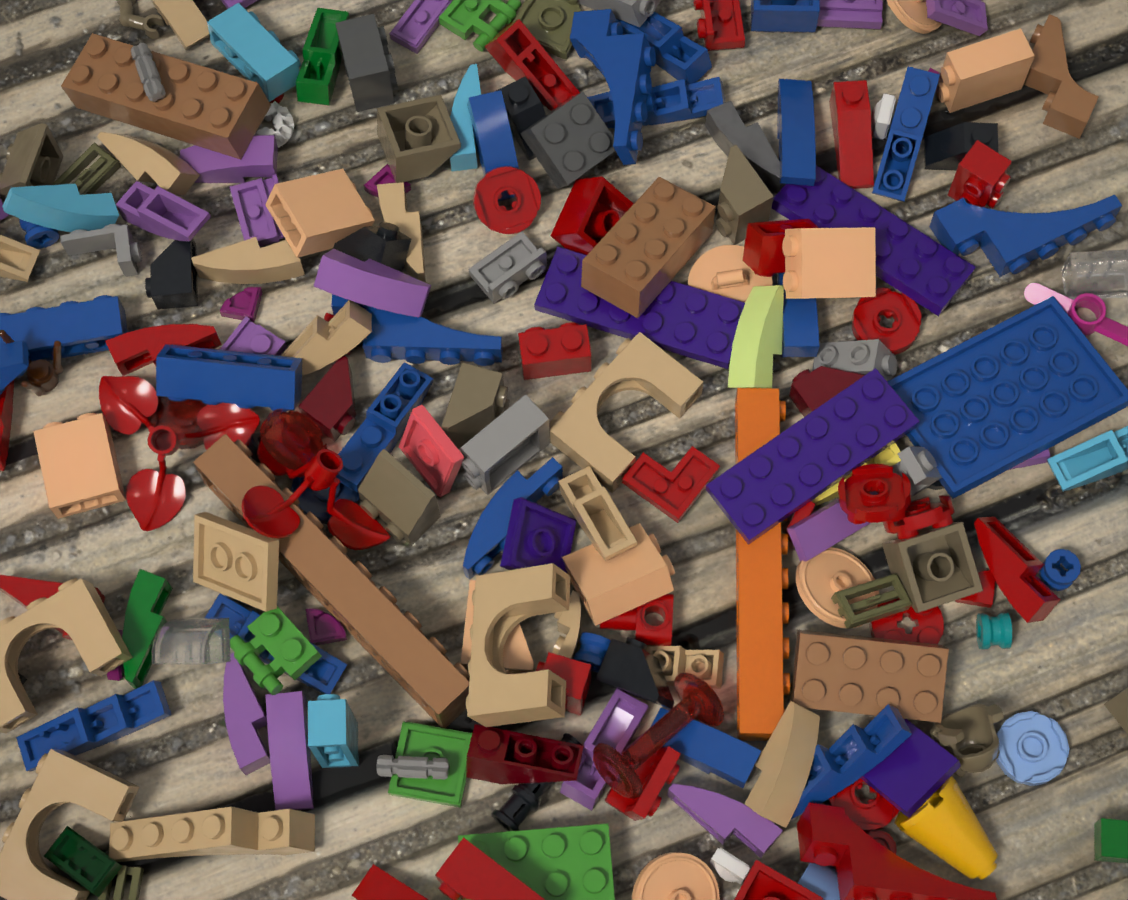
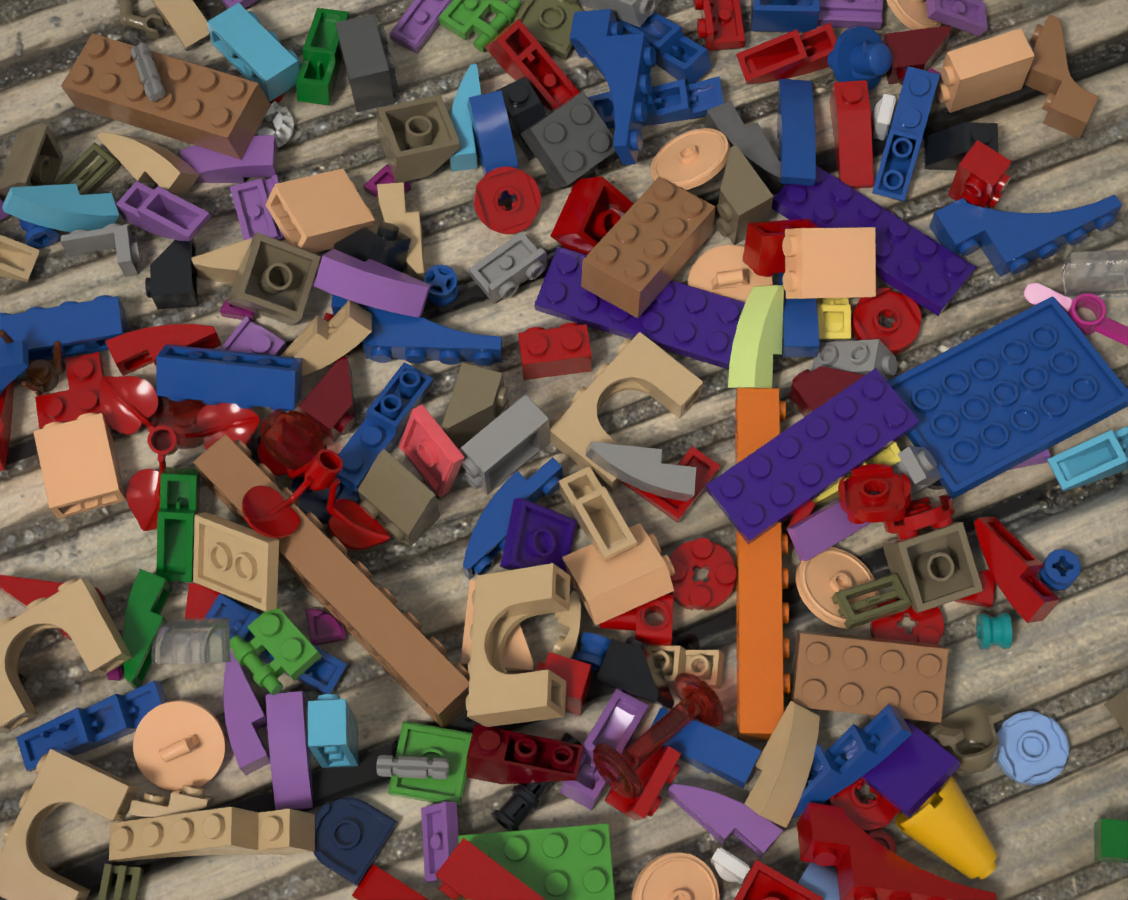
dark green plate [44,826,122,897] -> none
none -> red plate [35,352,104,429]
none -> tan slope [129,785,214,817]
none -> light nougat shield [133,700,226,791]
none -> green slope [156,467,200,582]
none -> red tile [185,583,226,622]
none -> dark tan slope [227,232,321,326]
none -> dark blue tile [313,797,398,887]
none -> medium lavender plate [421,801,459,883]
none -> blue wheel [423,264,459,307]
none -> light grey slope [586,441,696,502]
none -> light nougat shield [650,128,730,190]
none -> red plate [669,538,737,611]
none -> red slope [736,23,837,84]
none -> light yellow slope [816,298,851,340]
none -> blue plate [828,26,892,91]
none -> dark red slope [883,25,951,85]

